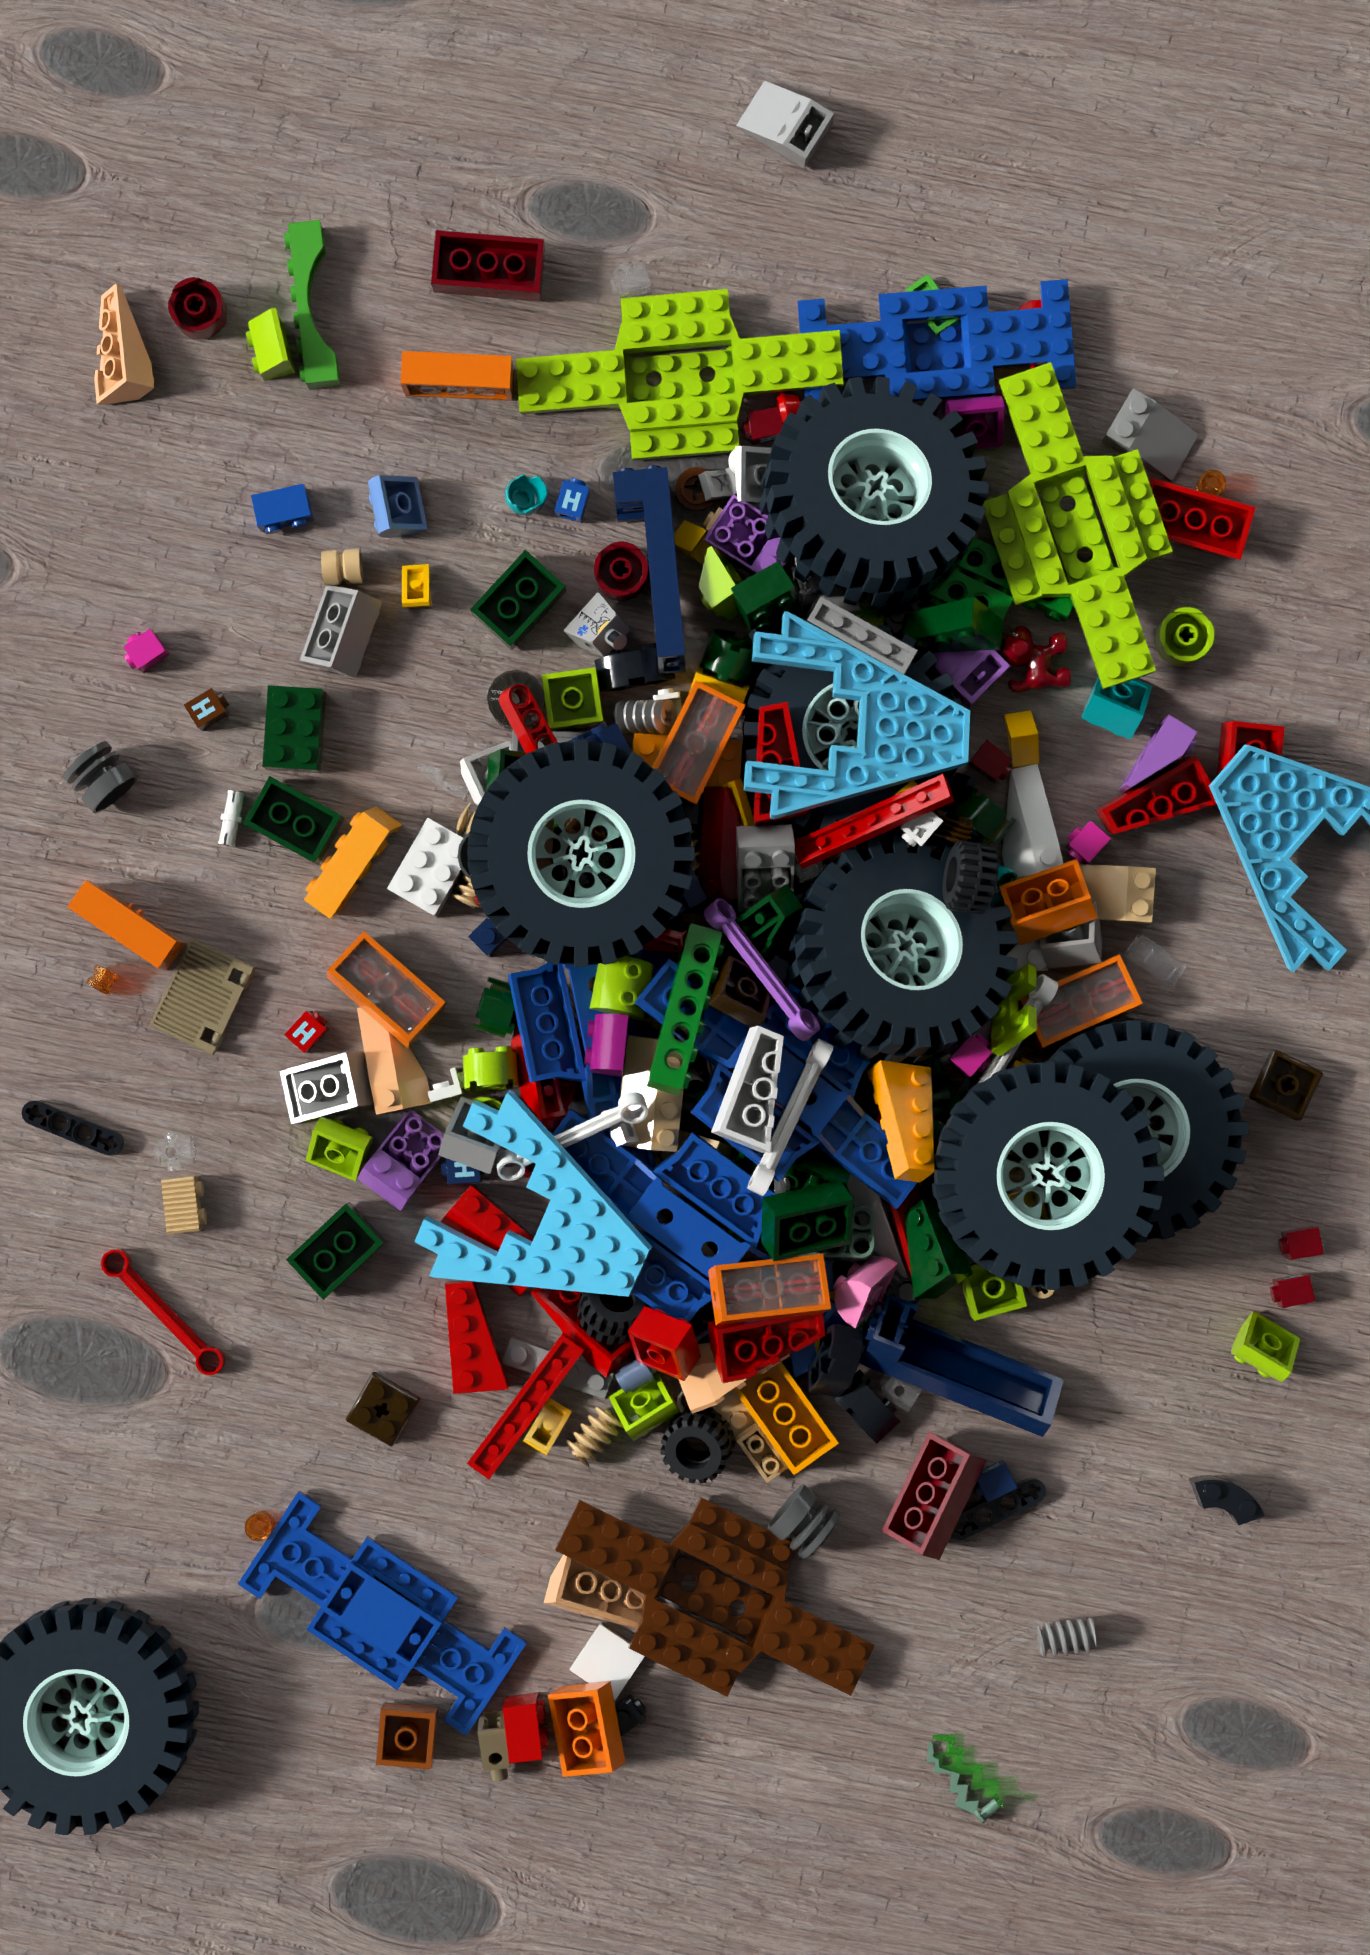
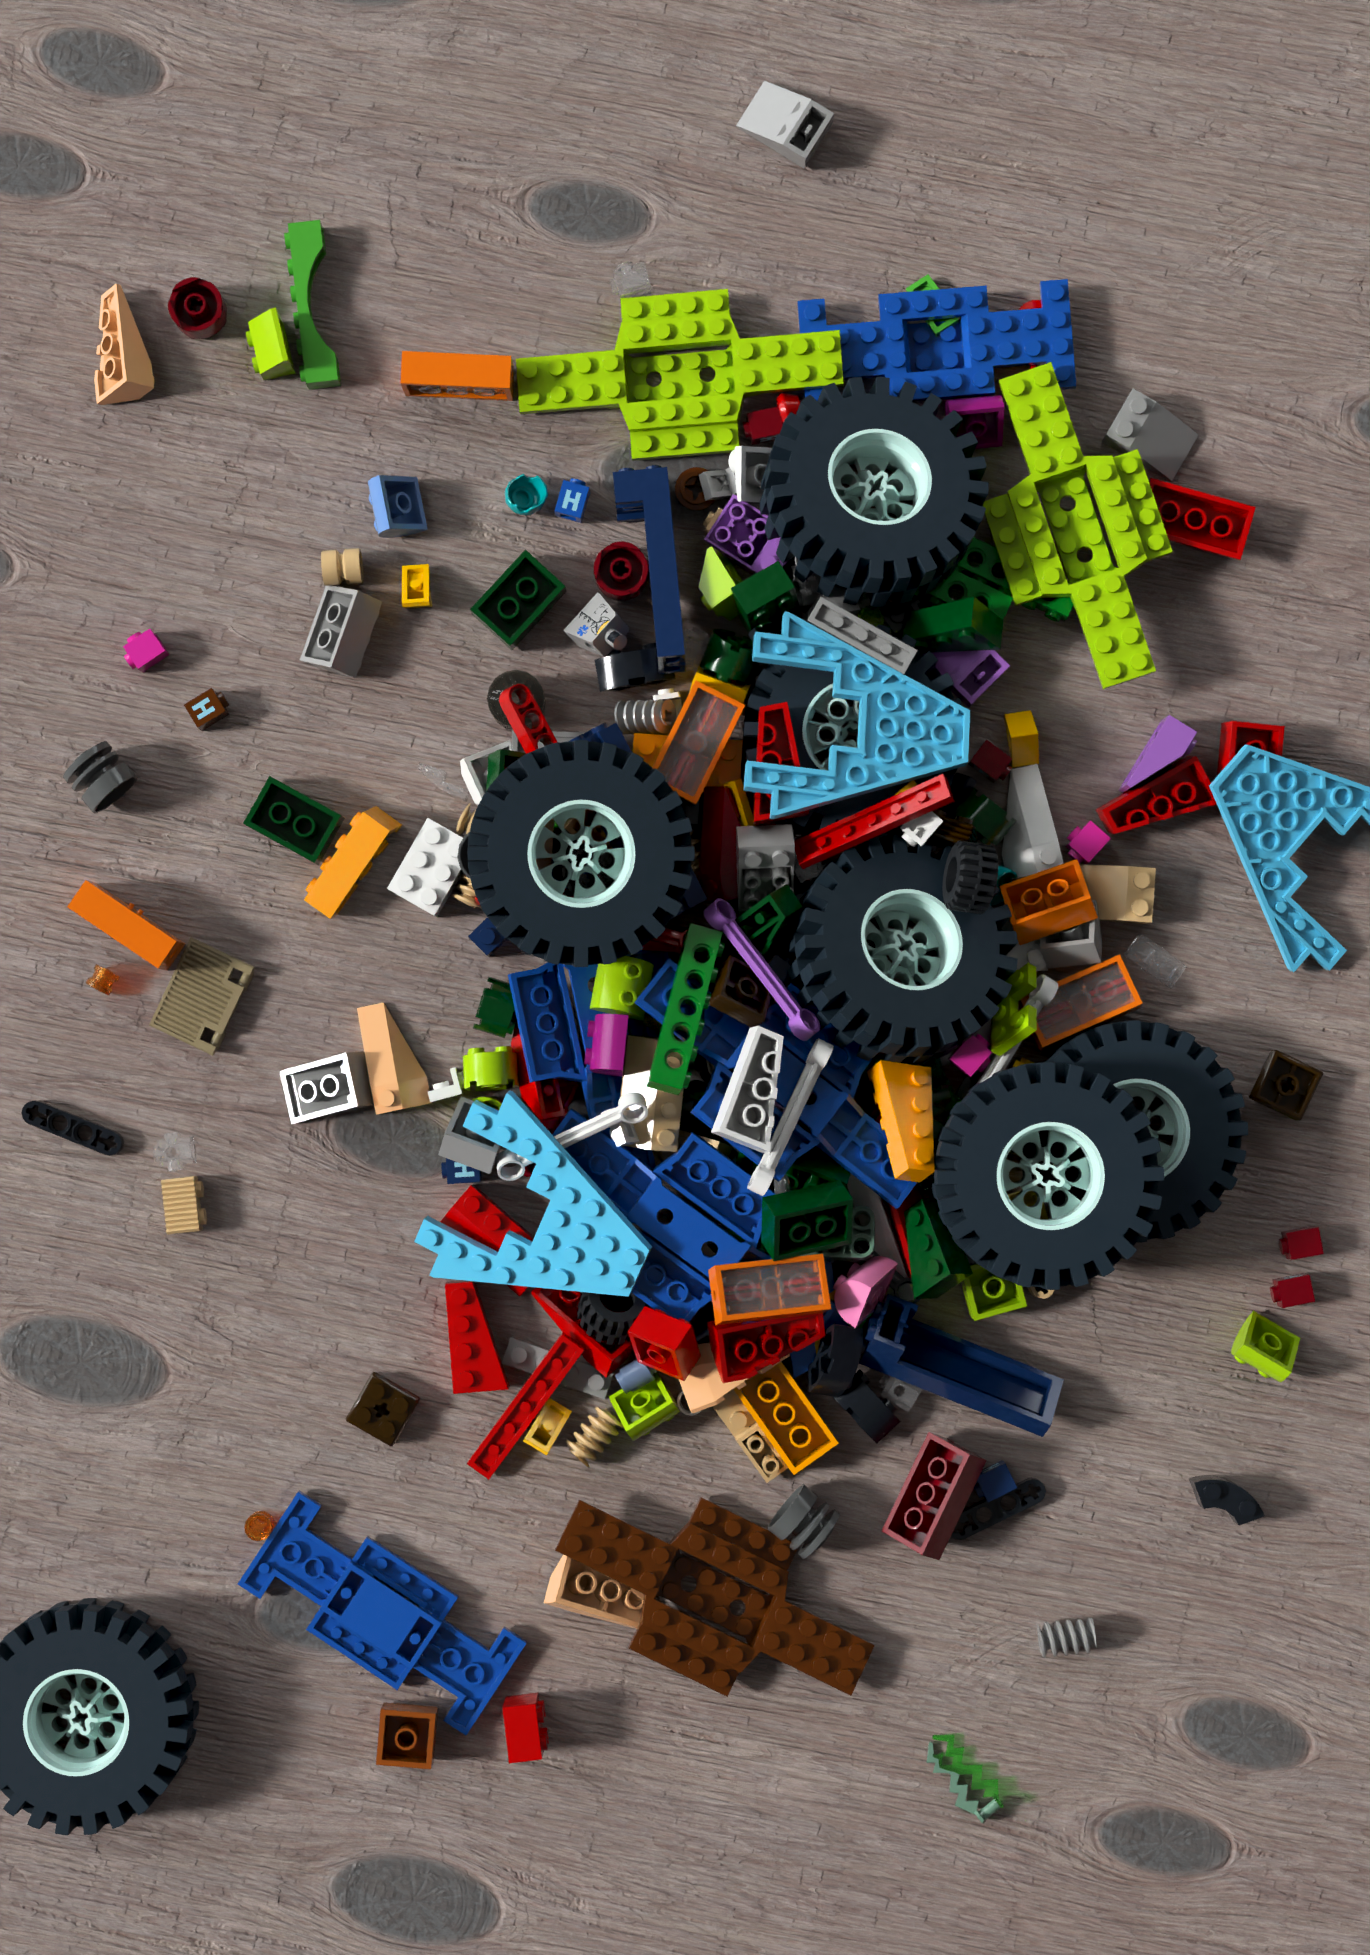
red piece [101,1249,225,1375] -> none
white pin [218,790,245,847] -> none
blue brick [251,484,314,534] -> none
dark green brick [262,685,326,773] -> none
red brick [284,1010,329,1053] -> none
dark green brick [286,1202,387,1300] -> none
lime brick [305,1116,373,1182] -> none
clear brick [327,931,446,1049] -> none
medium lavender slope [357,1109,444,1211] -> none
dark red brick [431,230,545,301] -> none
dark tan torso [477,1709,511,1781] -> none
lime brick [542,667,604,732] -> none
orange brick [548,1681,626,1777] -> none
white tile [570,1623,645,1701] -> none
black bracket [615,1694,647,1736] -> none
black tyre [660,1408,735,1484] -> none
yellow slope [674,520,711,566] -> none
dark red animal [997,626,1071,693] -> none
teal slope [1081,677,1153,740] -> none
lime brick [1155,607,1214,666] -> none
clear orange wheel [1196,470,1226,497] -> none

